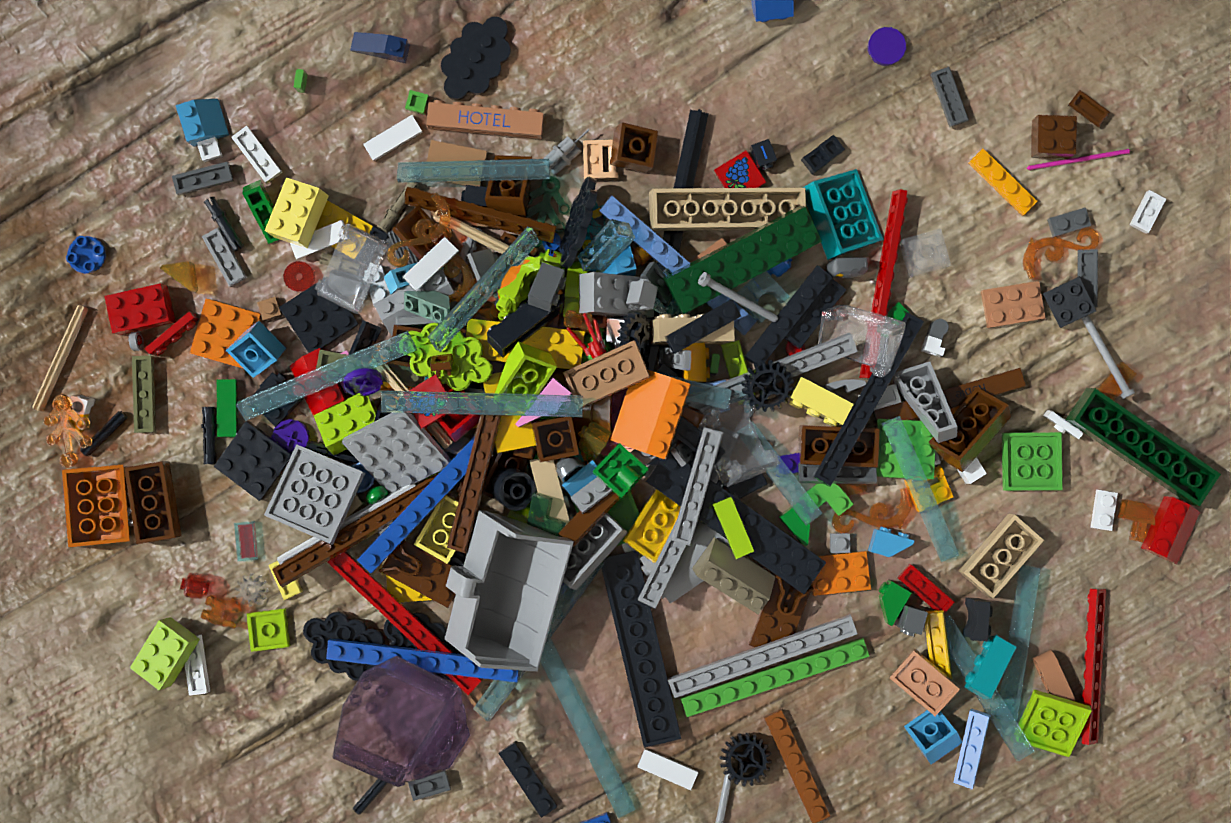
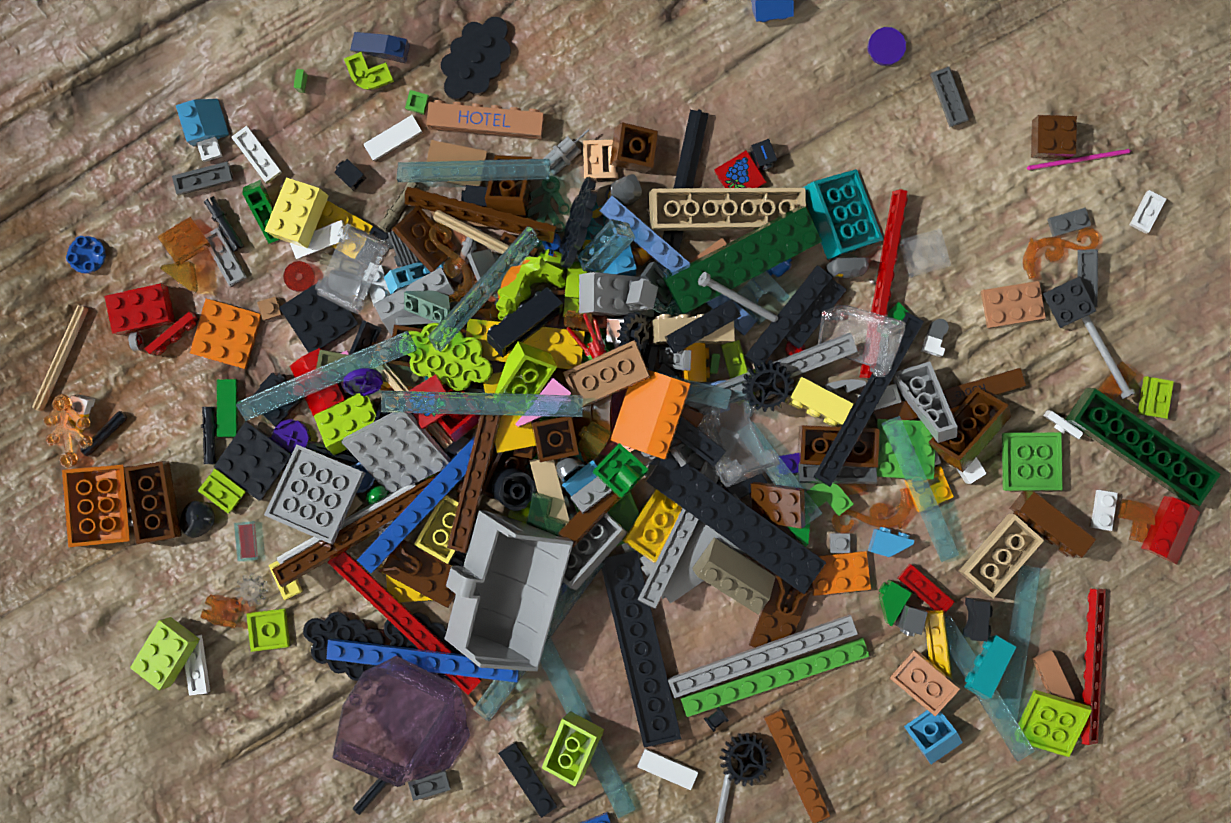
olive plate [132,356,156,433] -> none
clear red head [180,573,210,599] -> none
dark azure slope [226,321,286,378] -> none
clear orange plant [387,192,451,268] -> none
white tile [403,237,459,291] -> none
reddish brown tile [430,354,454,377] -> none
dark grey brick [528,262,567,312] -> none
light grey tile [671,427,723,546] -> none
lime tile [713,497,754,559] -> none
black slope [801,135,845,175] -> none
light blue plate [953,709,991,789] -> none
light orange plate [968,148,1037,216] -> none
reddish brown tile [1068,90,1110,128] -> none
none -> clear orange plate [157,217,211,266]
none -> black hat [180,501,215,538]
none -> lime plate [198,468,246,514]
none -> black brick [334,159,367,191]
none -> lime plate [344,52,394,90]
none -> lime brick [542,711,604,787]
none -> dark grey piece [605,174,642,206]
none -> black bush [704,707,729,732]
none -> reddish brown plate [751,482,805,529]
none -> reddish brown brick [1009,491,1096,558]
none -> lime plate [1137,376,1174,419]

